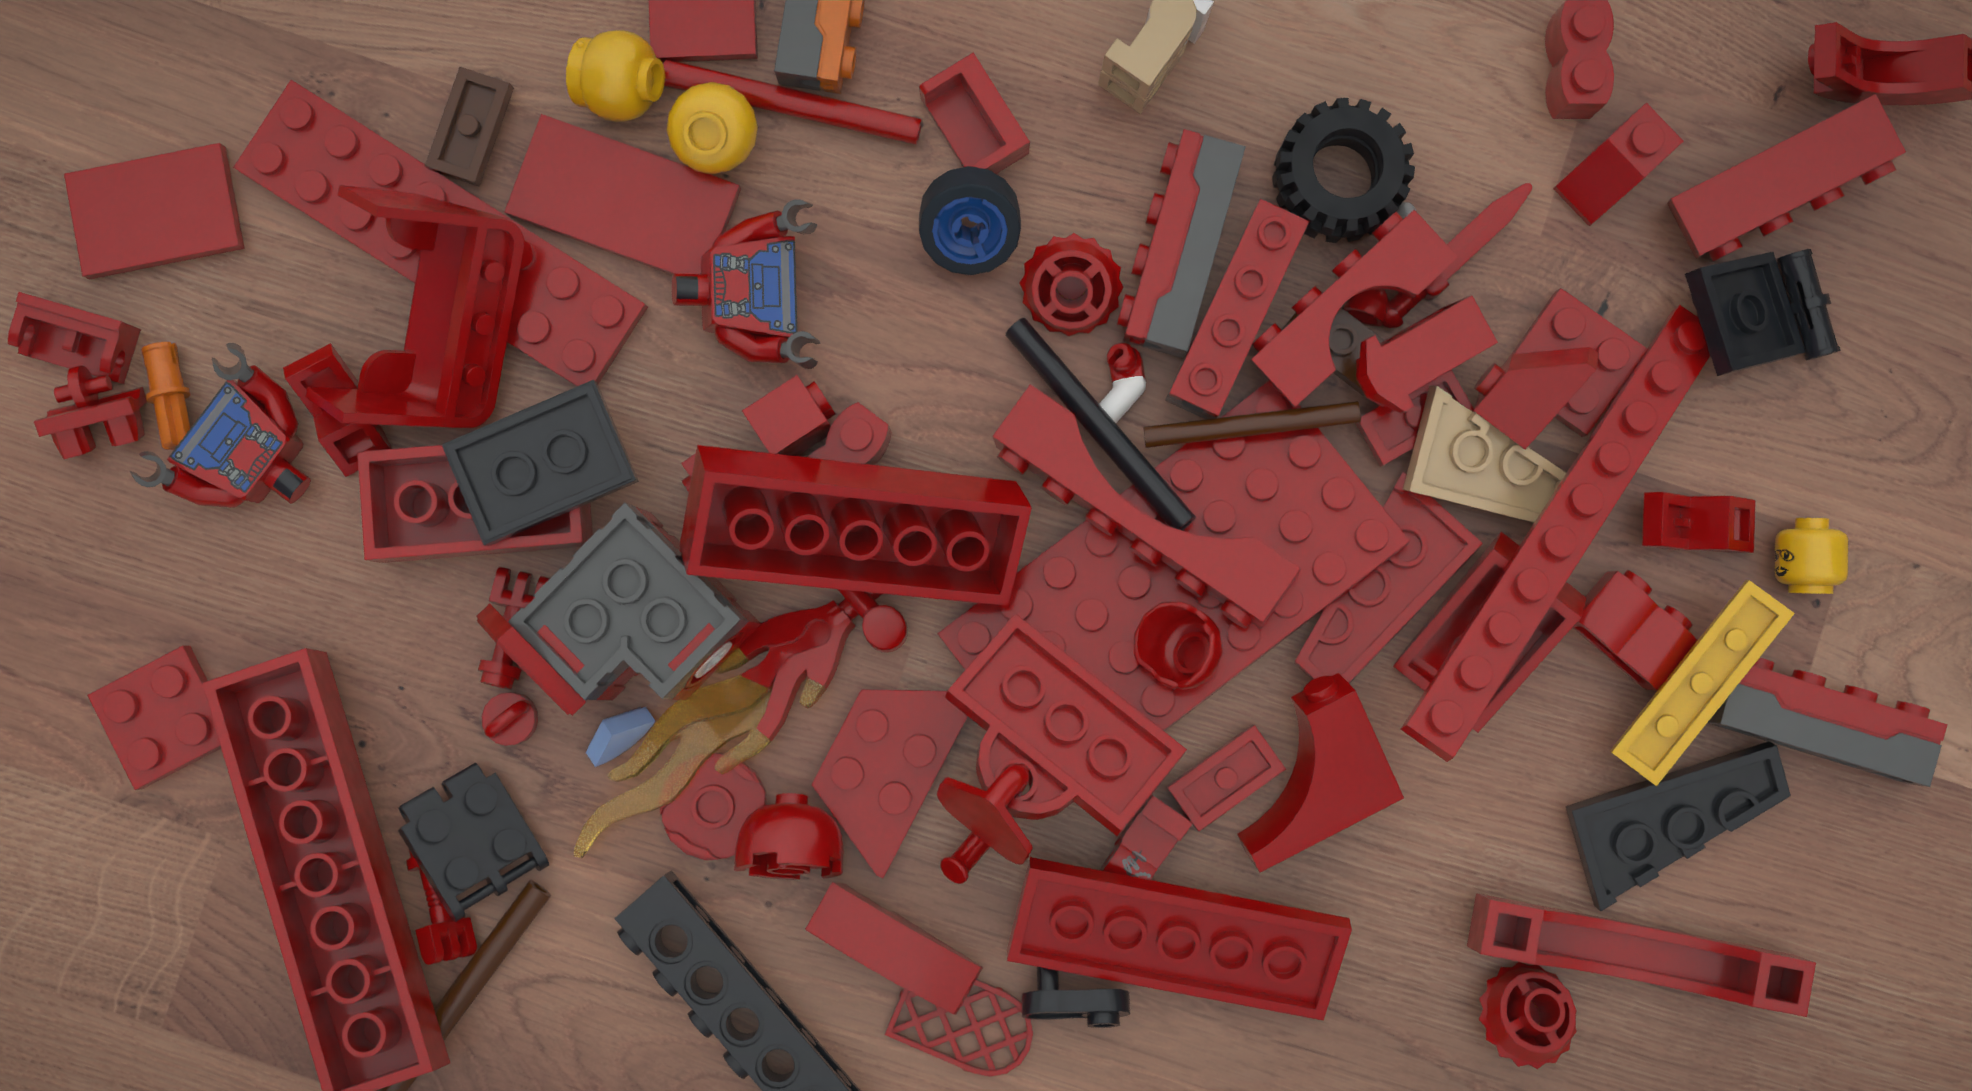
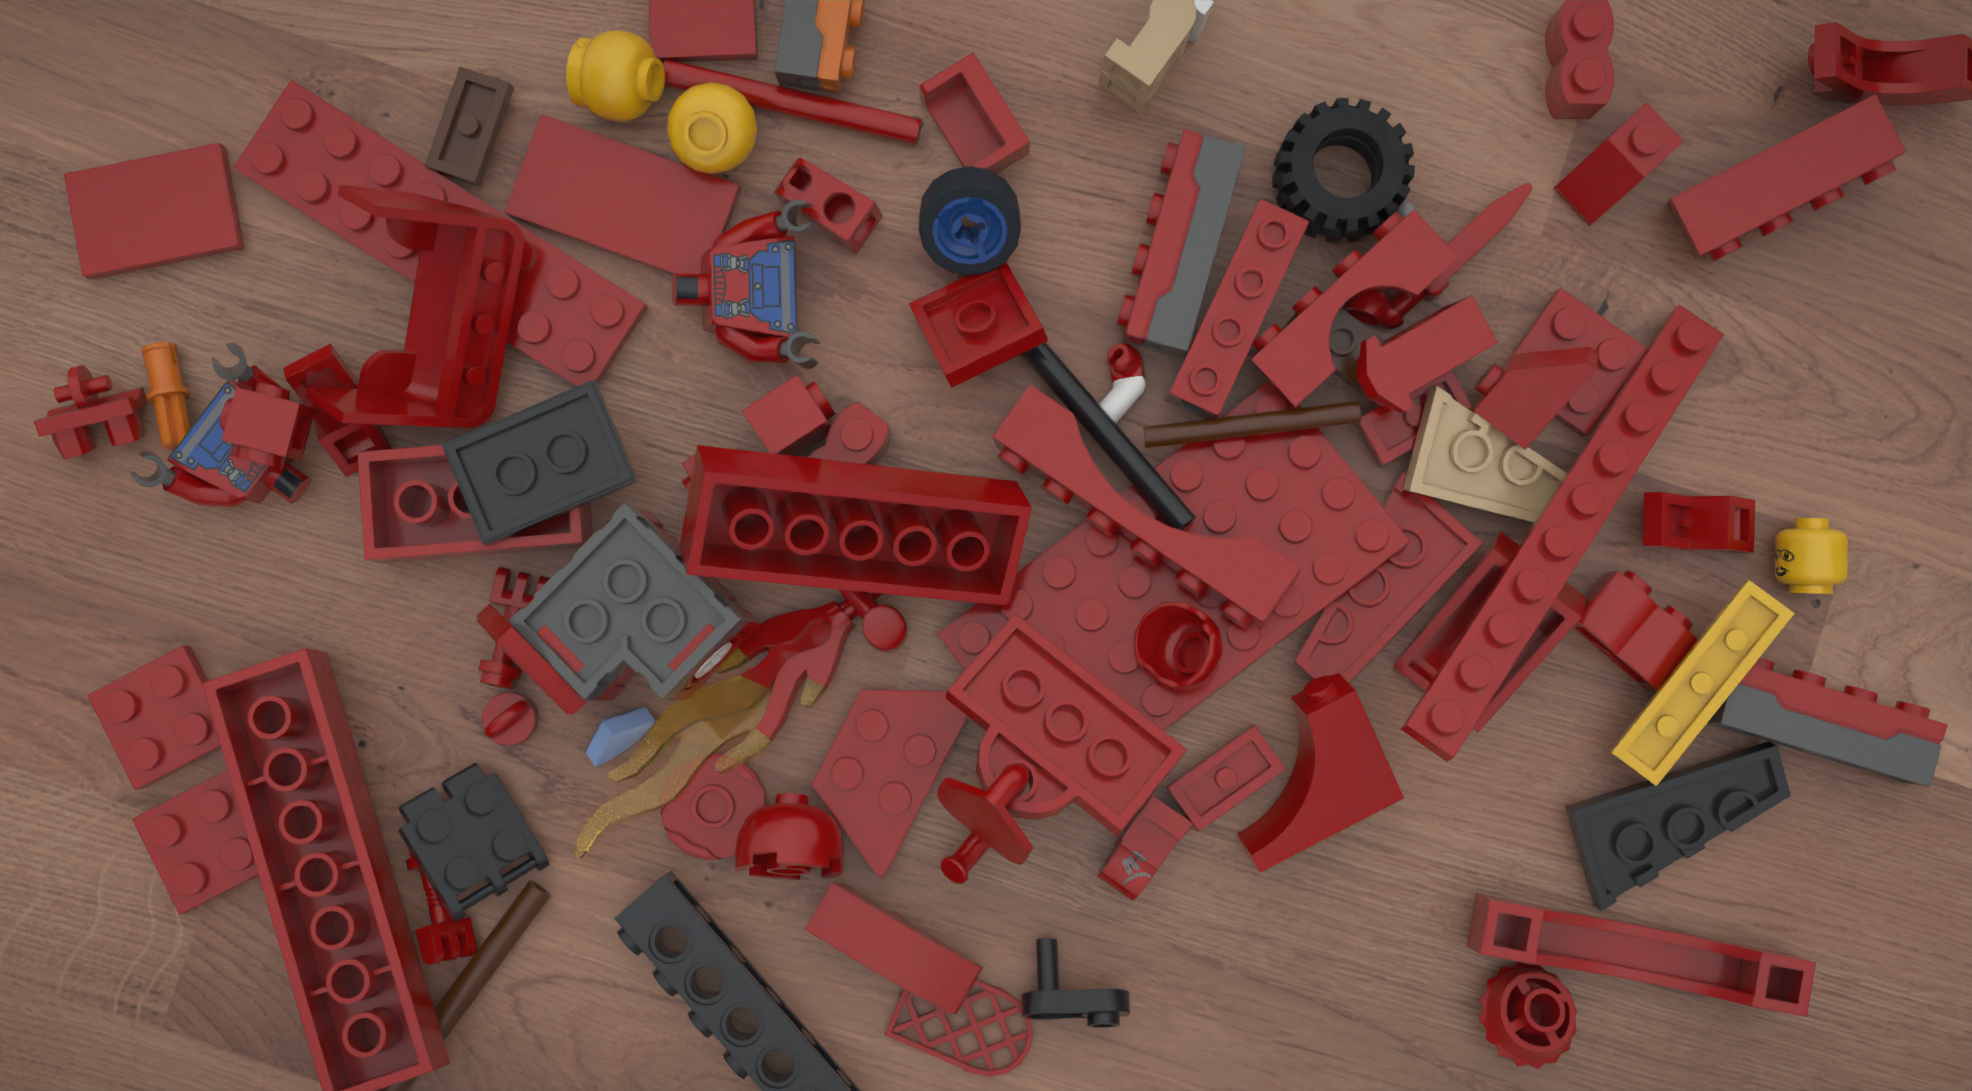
red hinge [8,292,141,384] -> none
red plate [1007,857,1352,1021] -> none
red piece [1019,233,1124,336] -> none
black plate [1685,252,1805,376] -> none
black pin [1777,249,1841,360] -> none
none -> red plate [132,770,259,915]
none -> red brick [220,382,316,469]
none -> red leg [774,158,883,254]
none -> red plate [909,262,1048,388]

